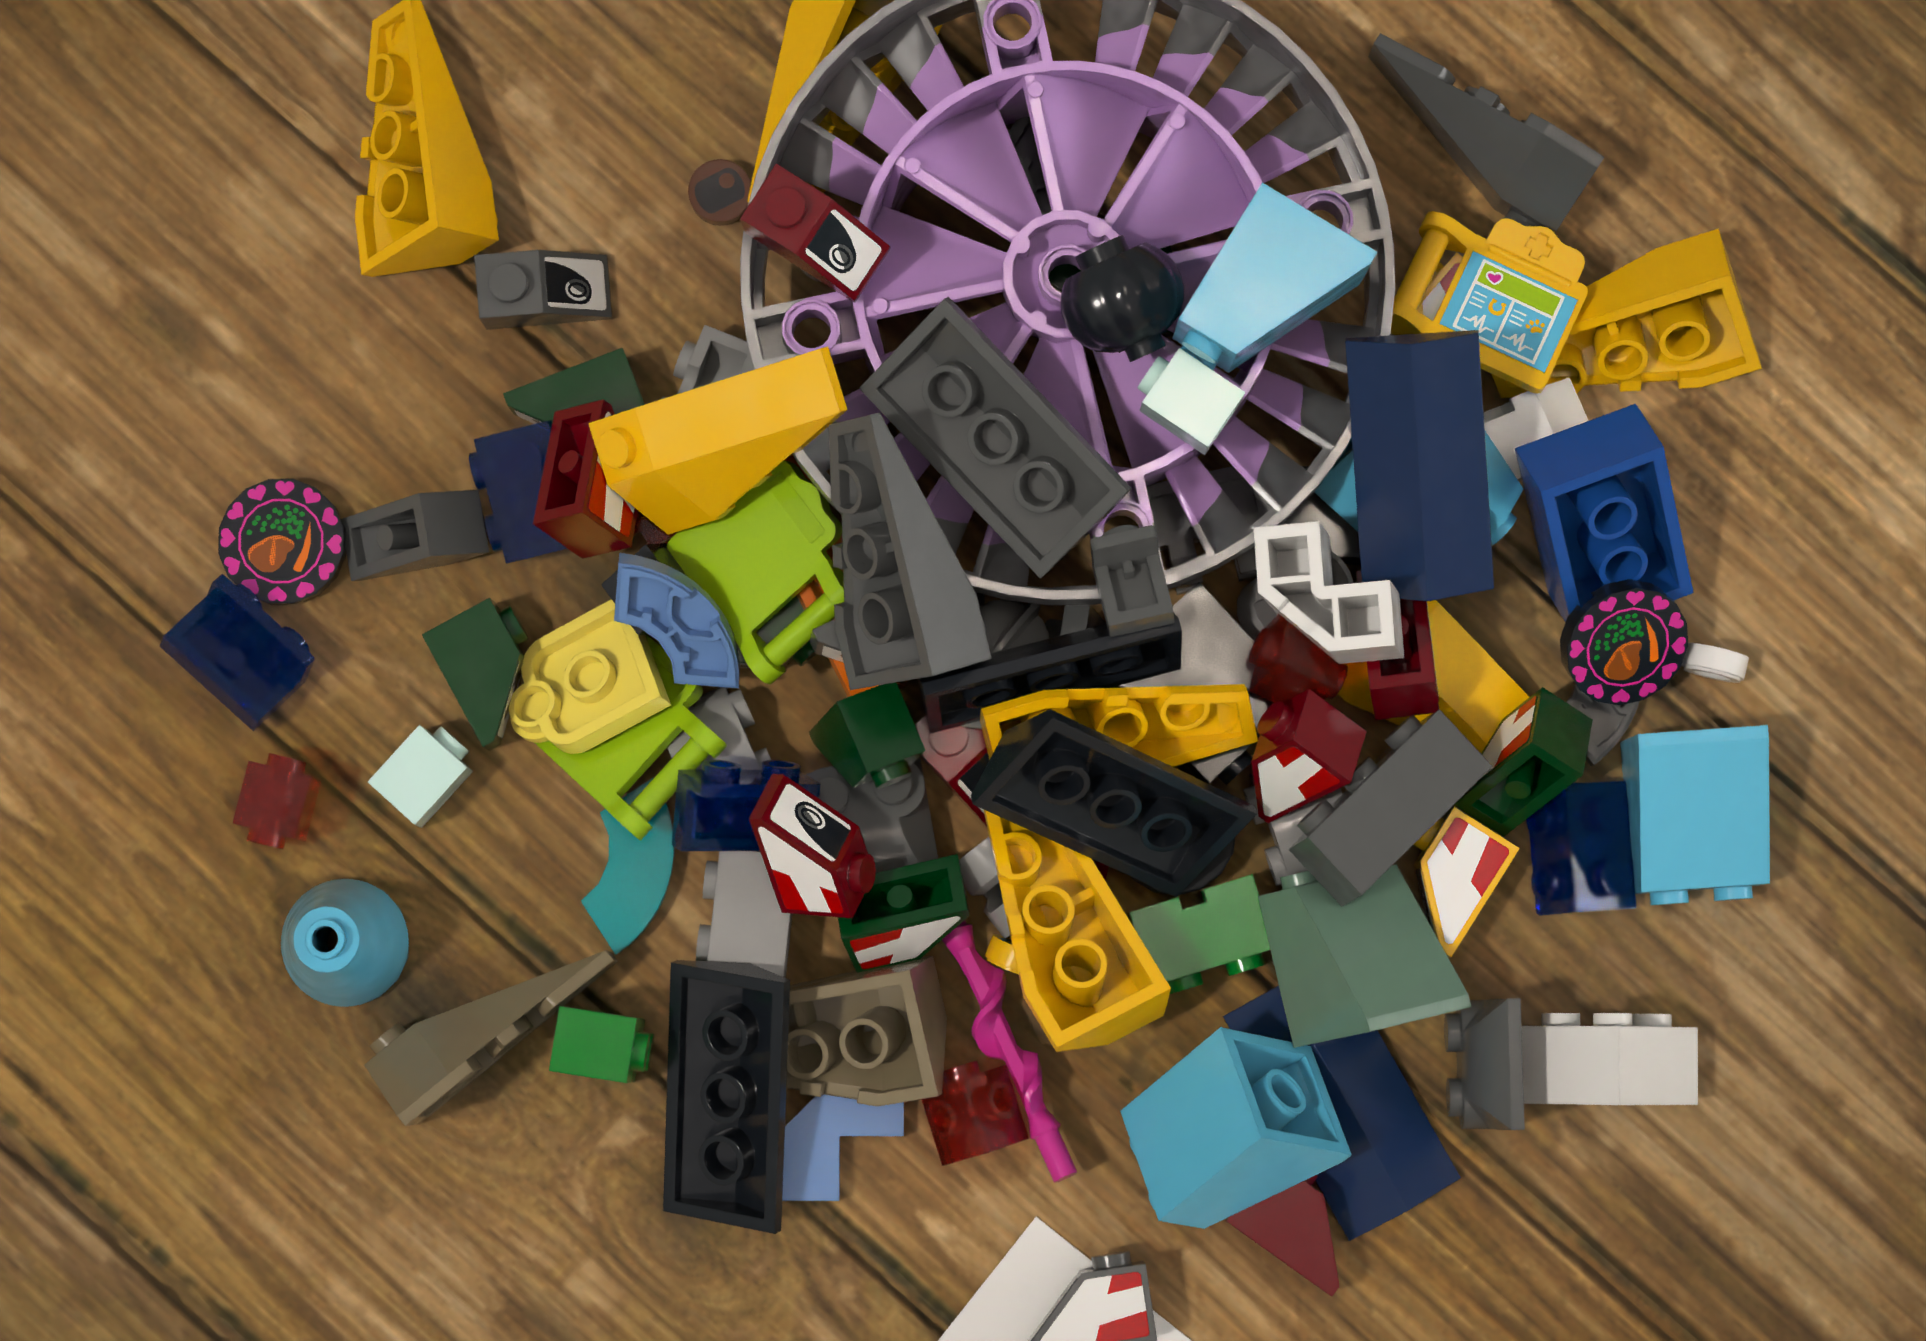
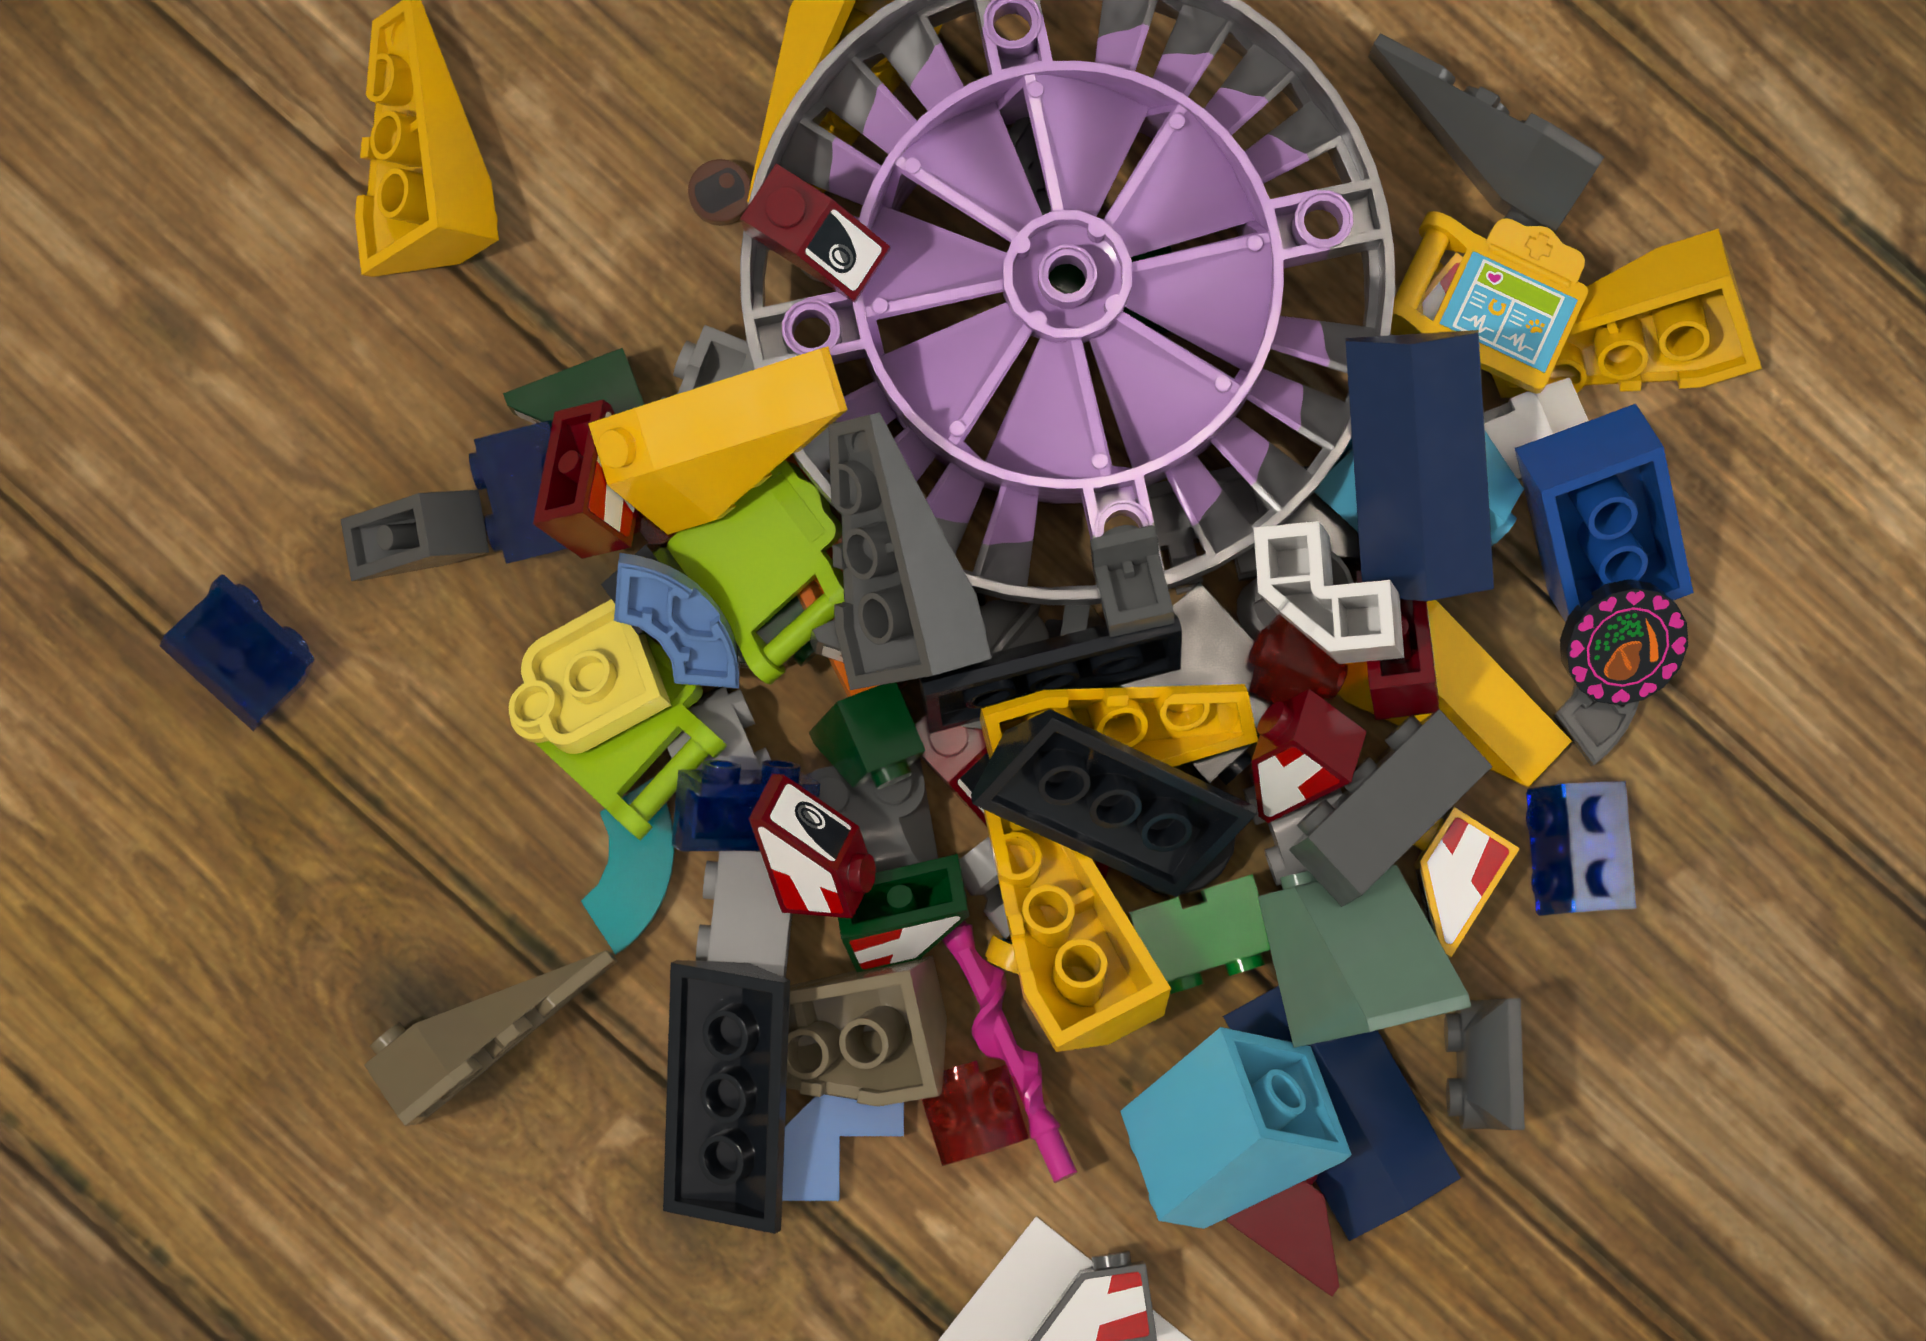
tile [218,479,346,605] -> none
clear red brick [233,753,321,850] -> none
medium azure cone [281,879,409,1007] -> none
light aqua brick [368,725,473,828] -> none
dark green slope [422,598,528,751] -> none
dark grey slope [474,250,613,330] -> none
green brick [549,1006,654,1083] -> none
dark grey slope [859,297,1132,579] -> none
black plant [1060,235,1184,362] -> none
light aqua brick [1137,348,1245,455] -> none
medium azure slope [1172,182,1377,373] -> none
dark green slope [1454,687,1593,837] -> none
white brick [1522,1013,1698,1105] -> none
medium azure slope [1620,725,1770,905] -> none
white tile [1681,643,1749,683] -> none

